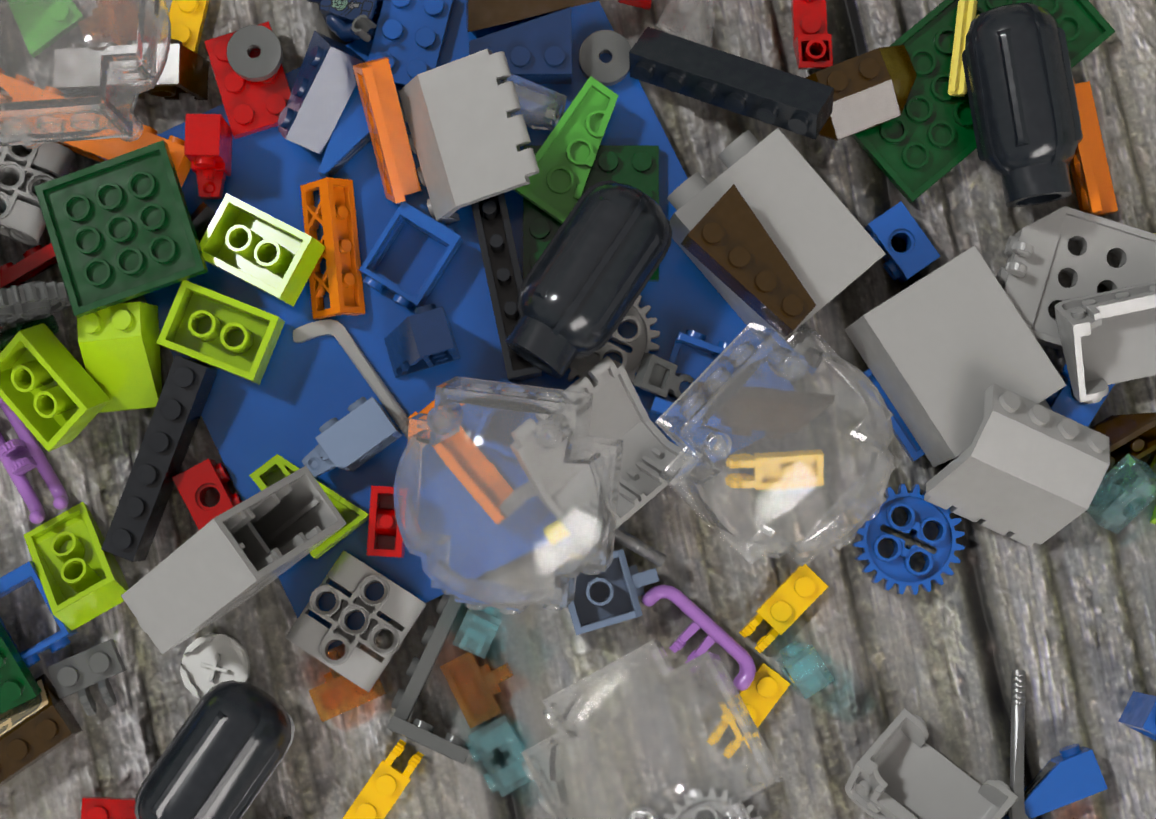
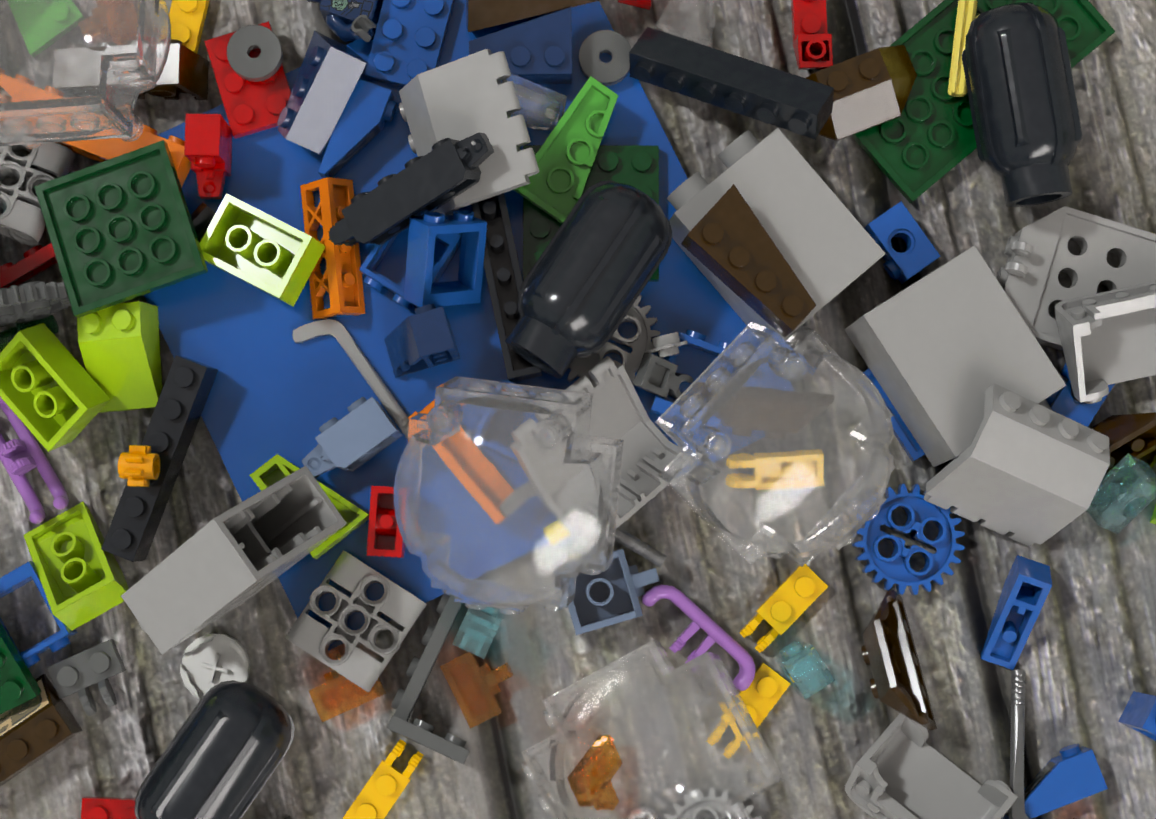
lime brick [156,280,285,385] -> none
red brick [172,458,242,530] -> none
orange fence [353,57,421,204] -> none
clear light blue brick [466,713,539,797] -> none
orange fence [1070,79,1118,216] -> none
none -> light orange gear [118,445,160,487]
none -> black hinge [328,132,494,246]
none -> blue window [404,210,487,307]
none -> clear orange hinge [567,735,623,811]
none -> light grey plate [647,332,688,358]
none -> dark brown wedge [861,590,937,731]
none -> blue slope [981,555,1052,670]

